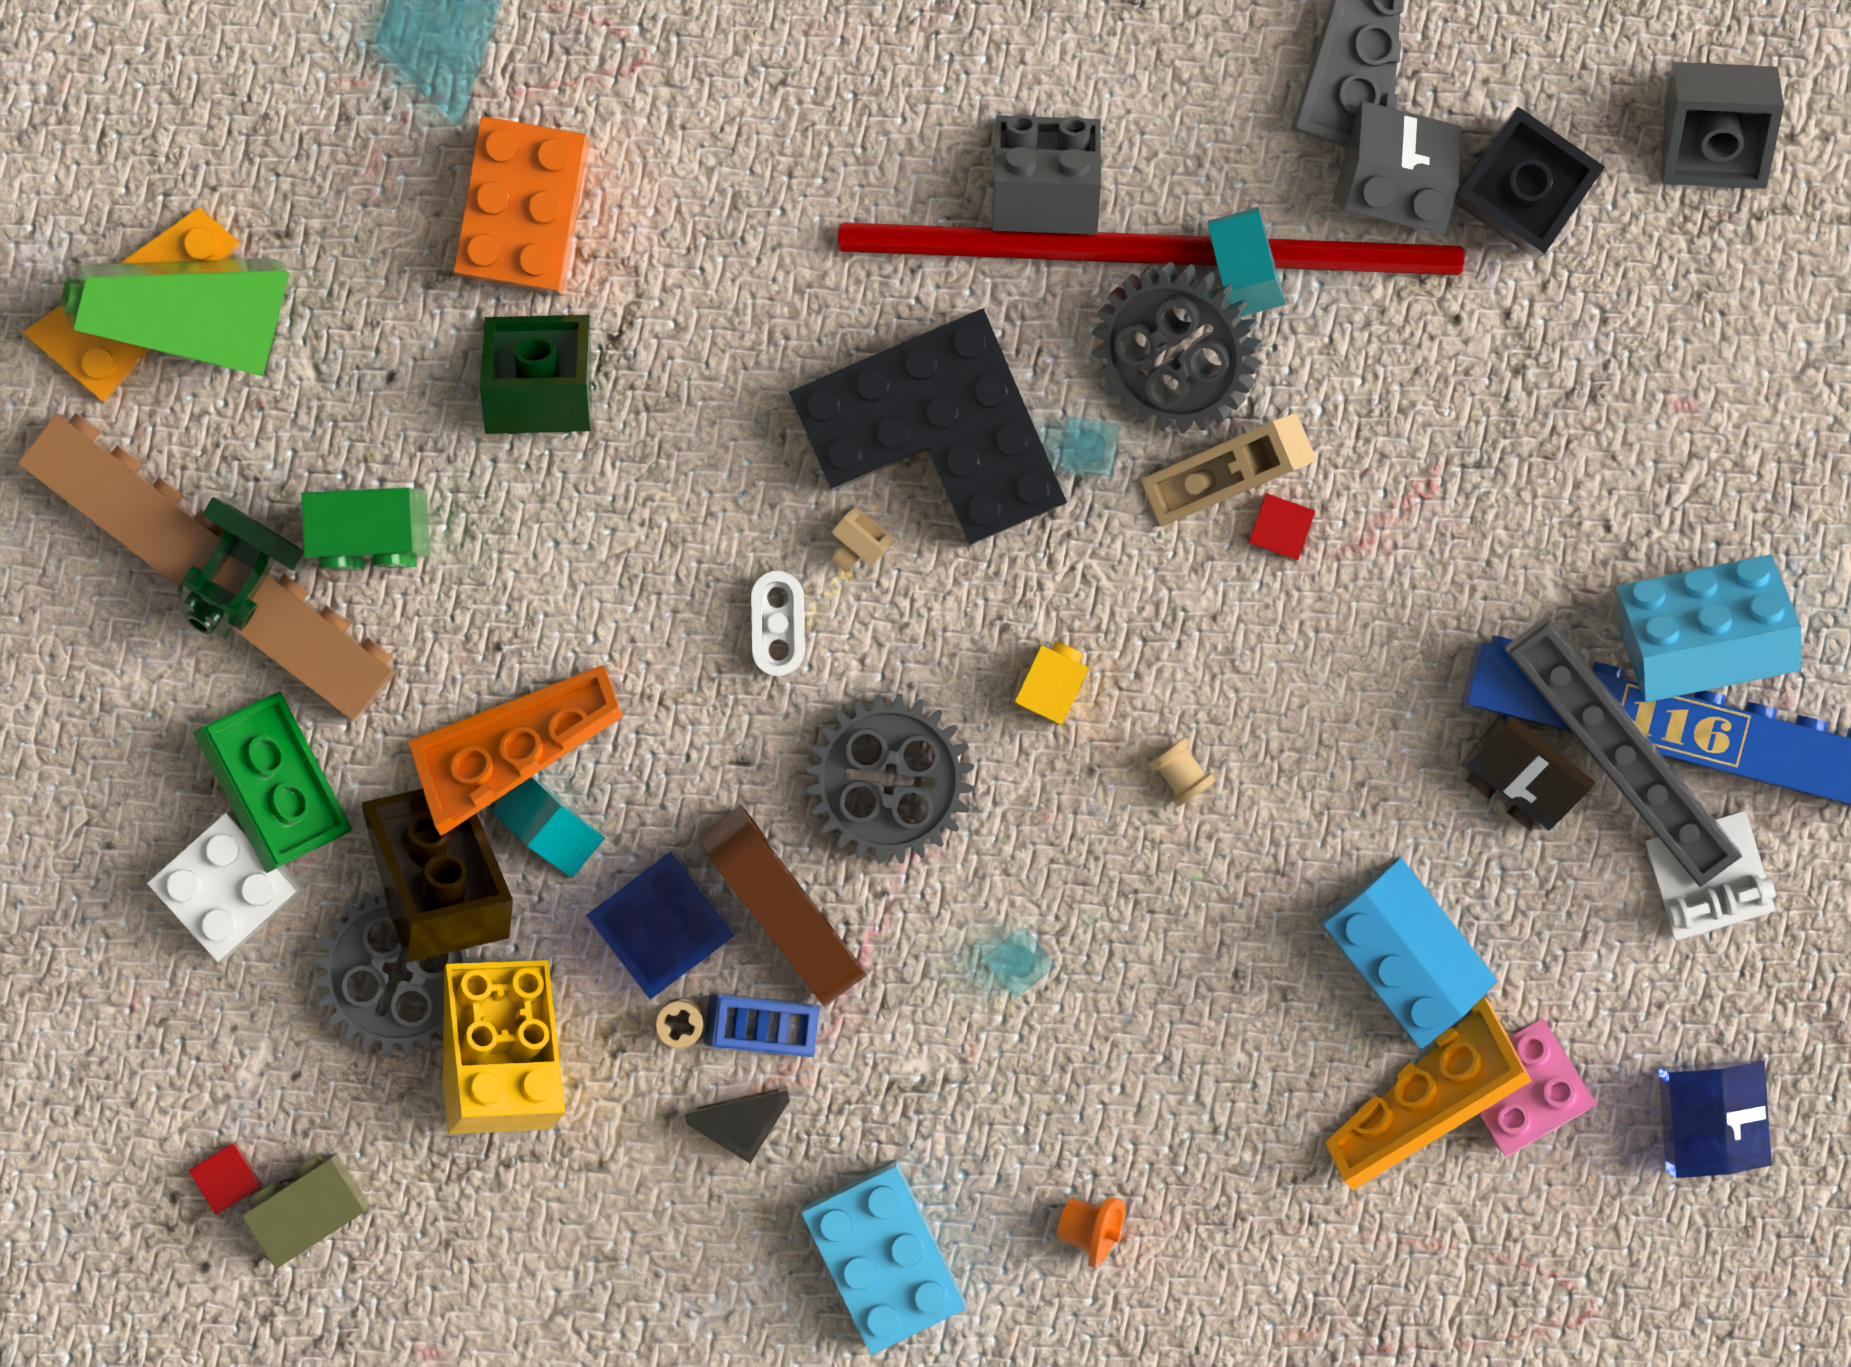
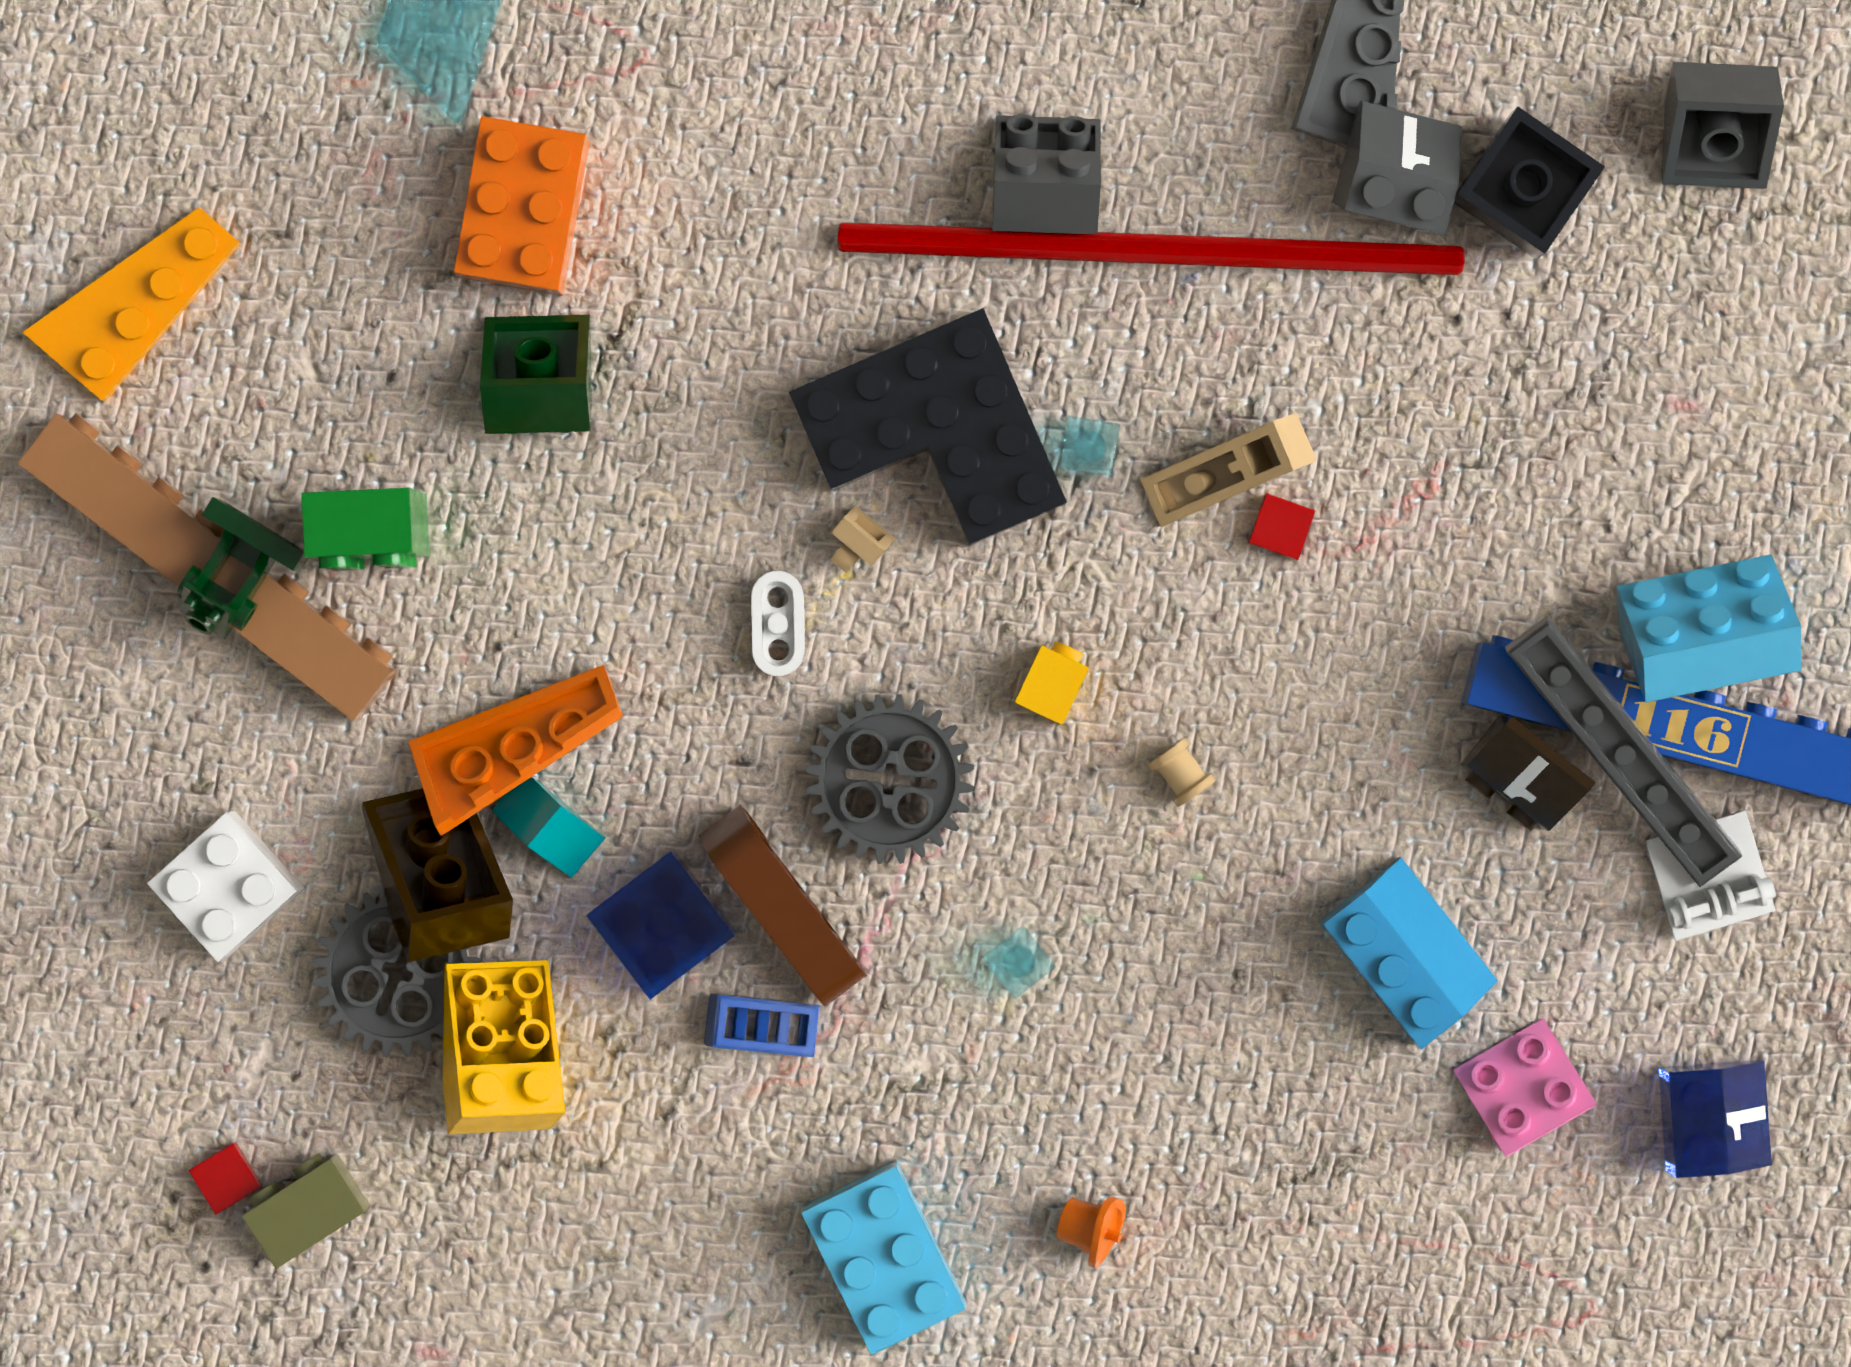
bright green slope [60,258,289,376] -> none
green tile [193,691,353,874] -> none
tan bush [656,998,706,1049] -> none
clear smoke slope [685,1086,791,1164] -> none
dark grey gear [1092,262,1262,433] -> none
teal slope [1207,207,1286,317] -> none
light orange wing [1325,996,1532,1190] -> none

